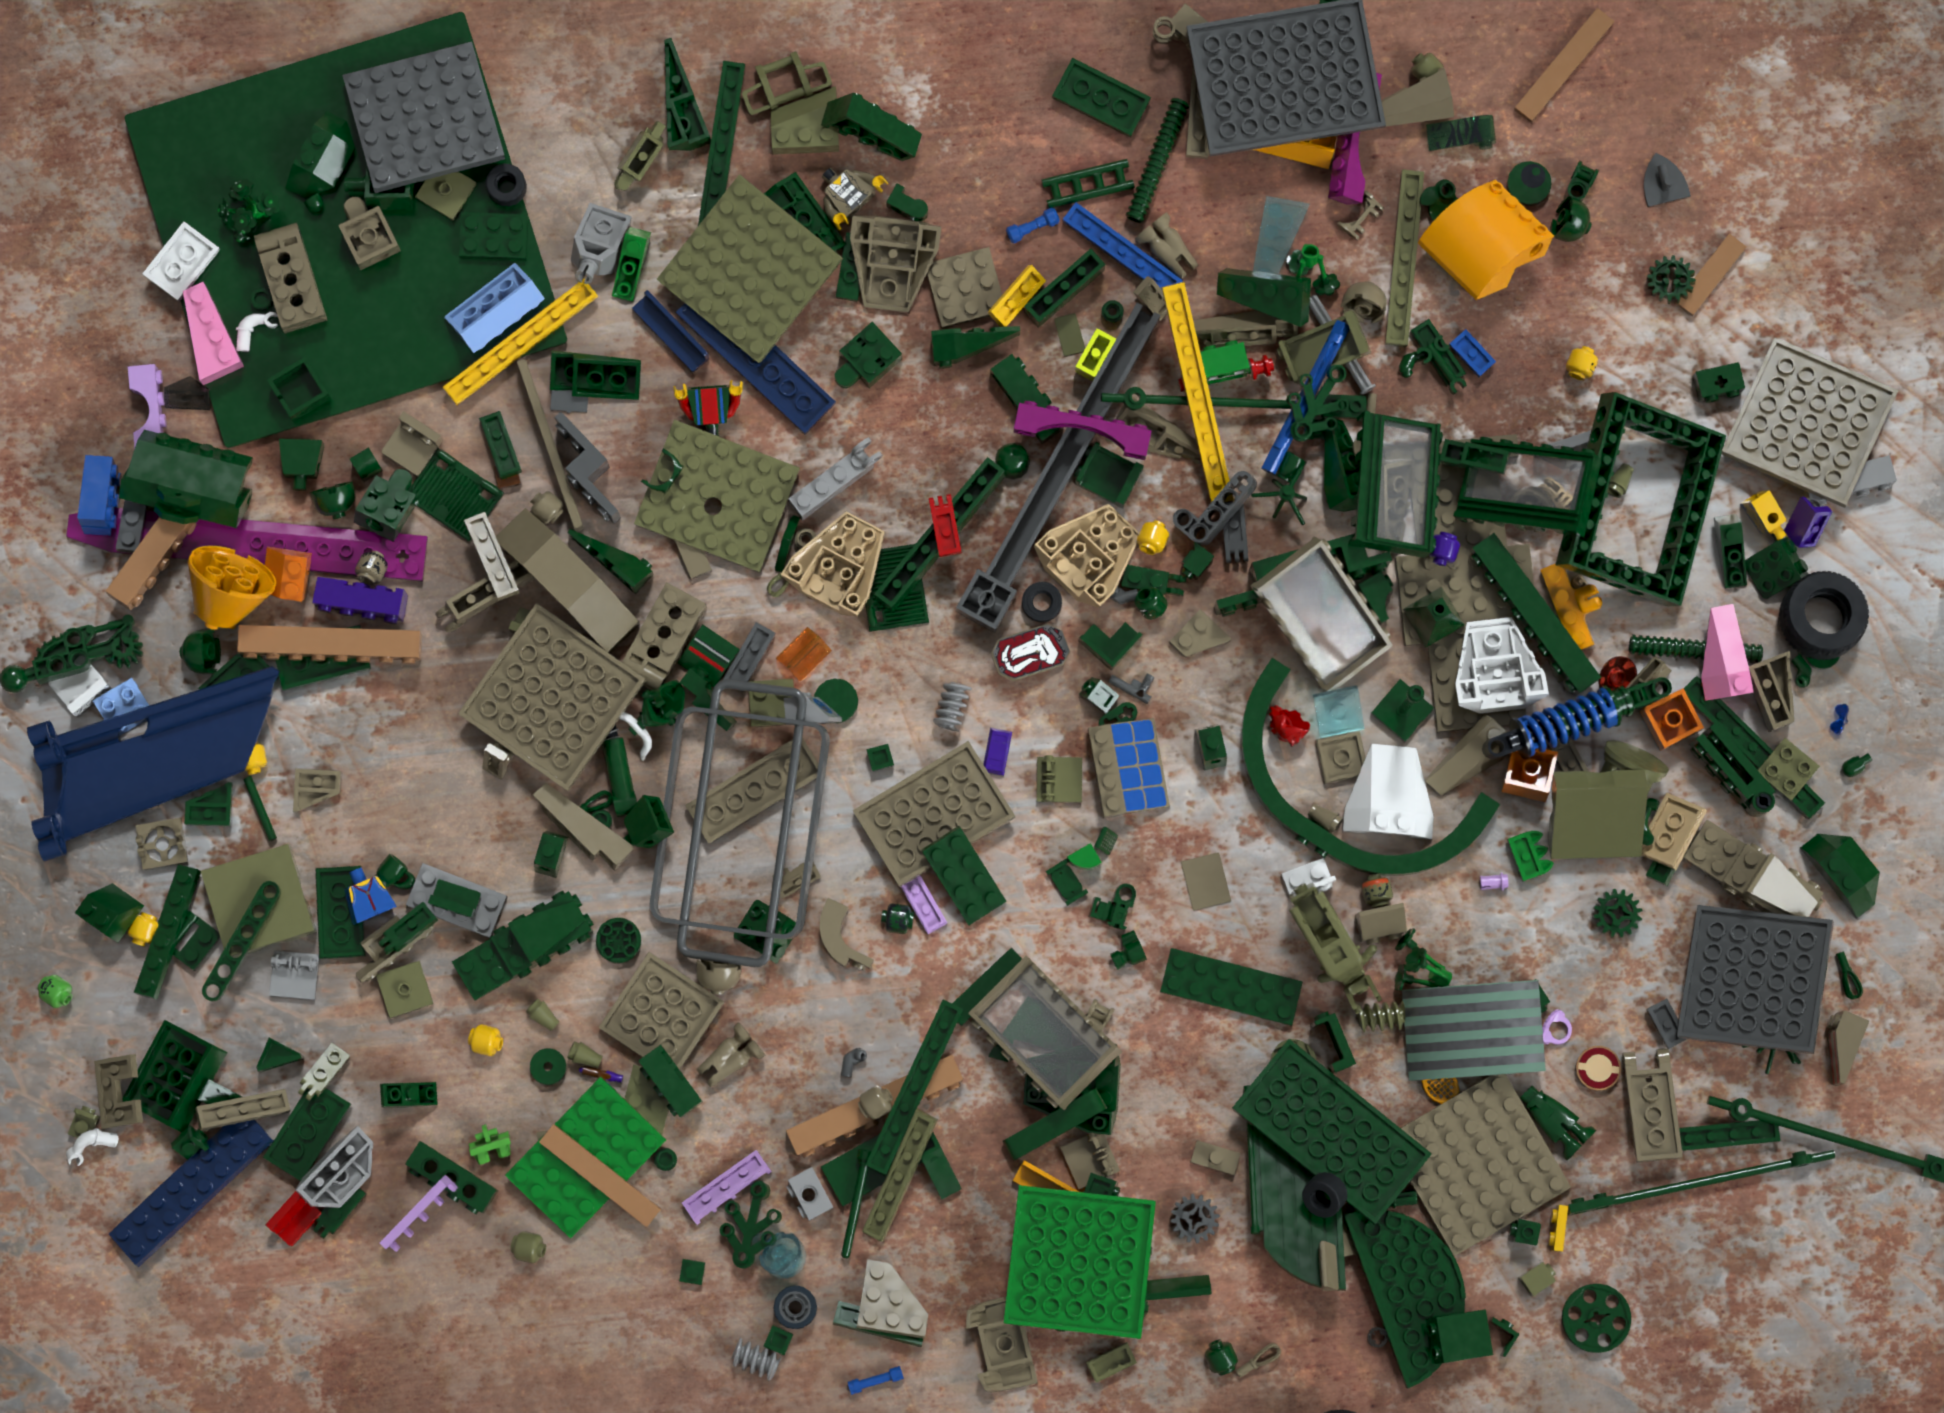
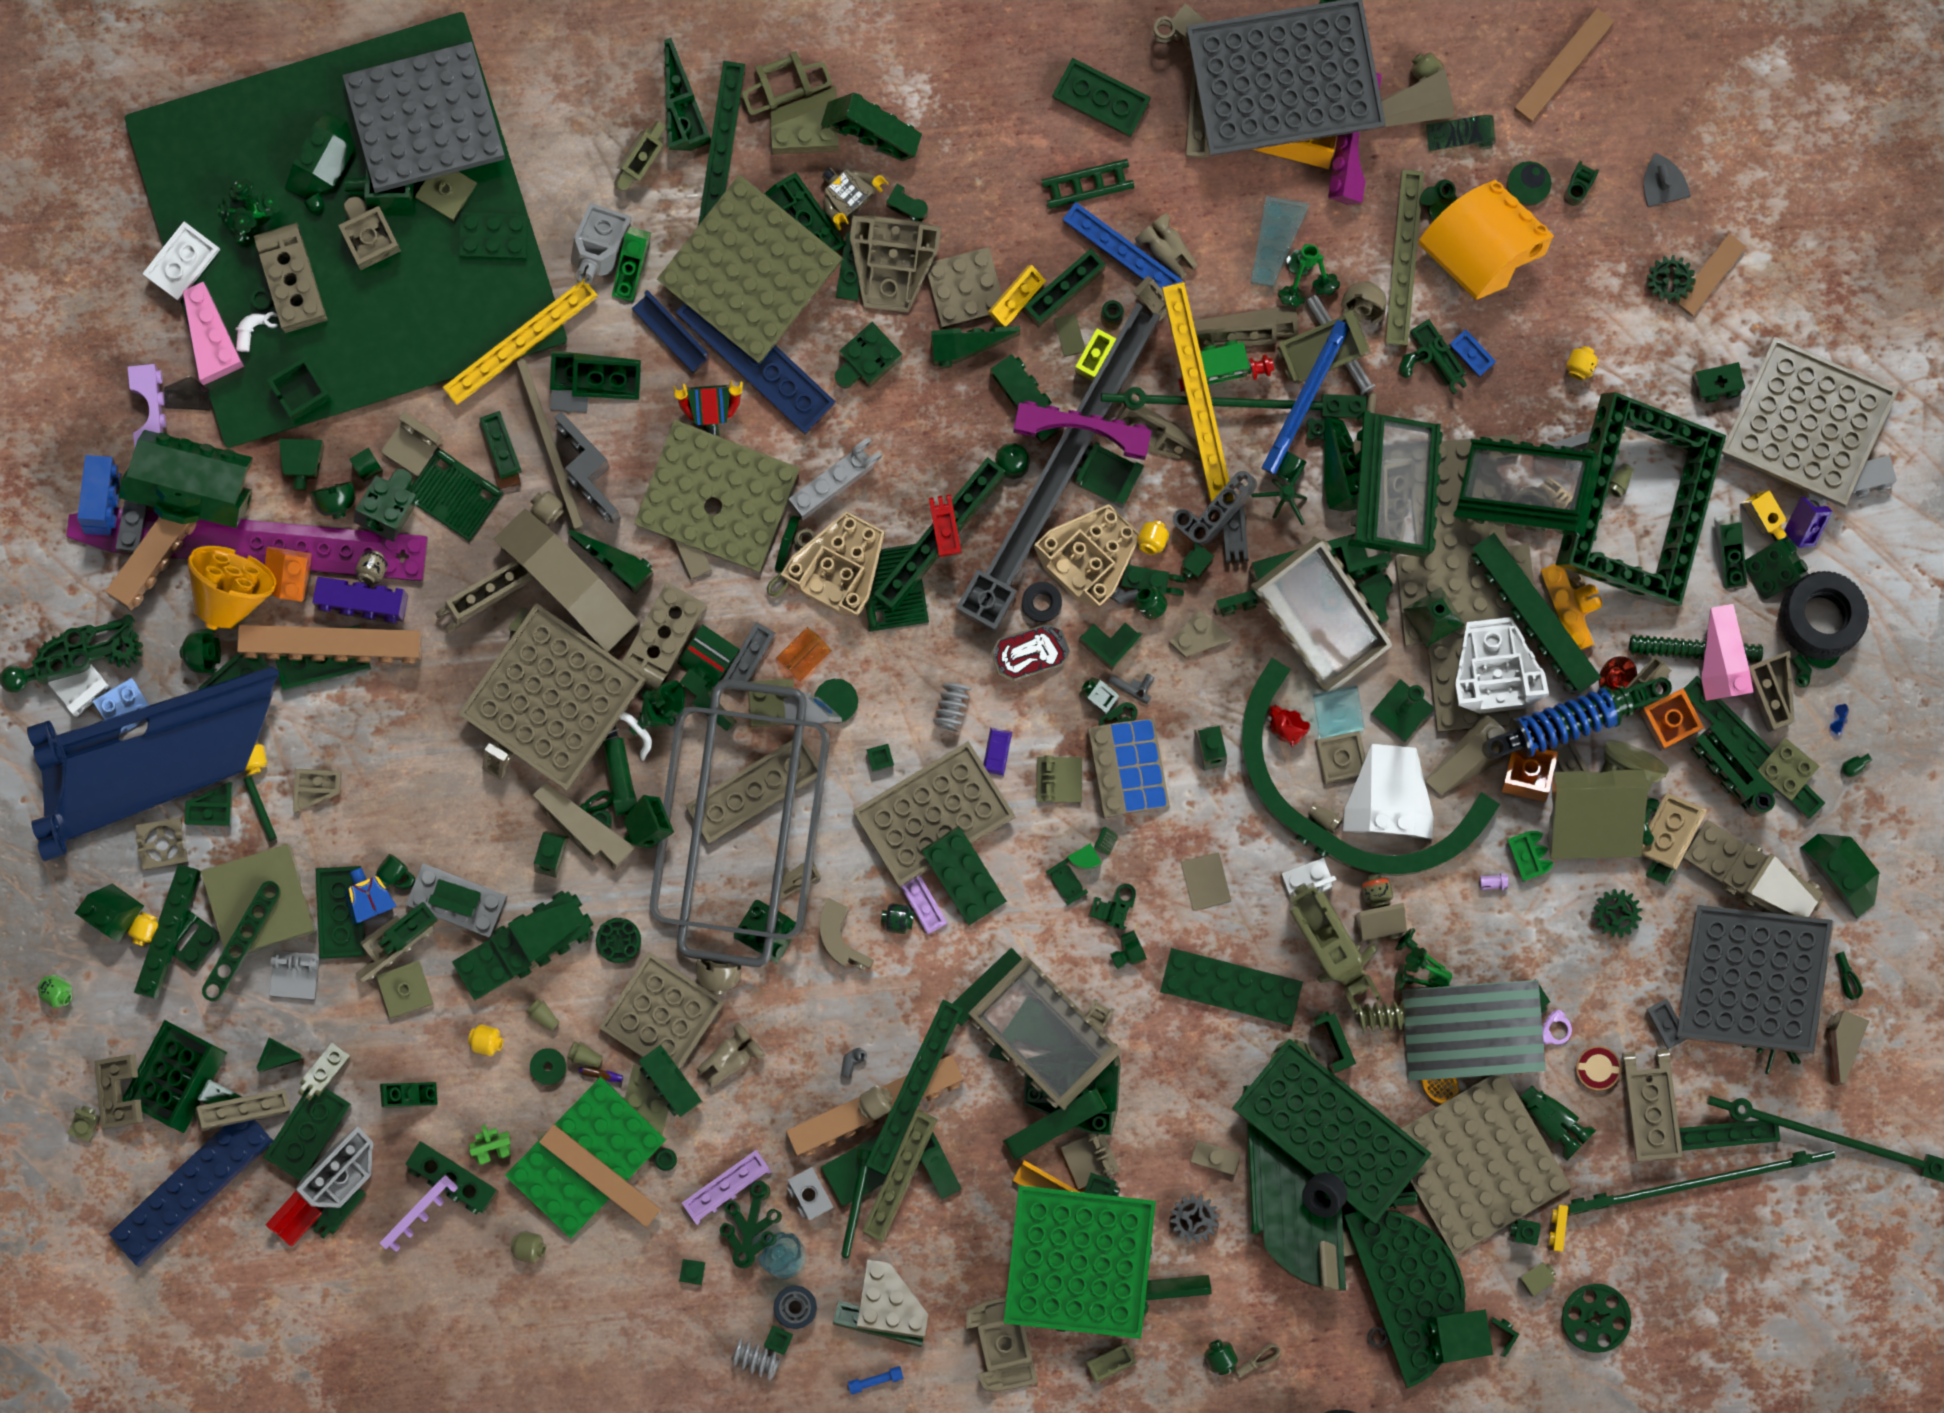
white piece [66,1128,118,1166] -> none
dark green bracket [171,1125,209,1160] -> none
light blue slope [444,263,545,353] -> none
piece [464,512,519,601] -> none
black tyre [485,163,527,206] -> none
dark green cap [641,448,684,494] -> none
blue piece [1006,208,1060,244] -> none
dark green piece [1125,98,1189,223] -> none
dark green wedge [1217,268,1311,327] -> none
dark green plant [1286,365,1349,442] -> none
dark tan piece [1337,190,1384,240] -> none
dark purple head [1429,532,1460,566] -> none
dark green slope [1440,439,1510,475] -> none
dark green cylinder [1550,196,1592,242] -> none

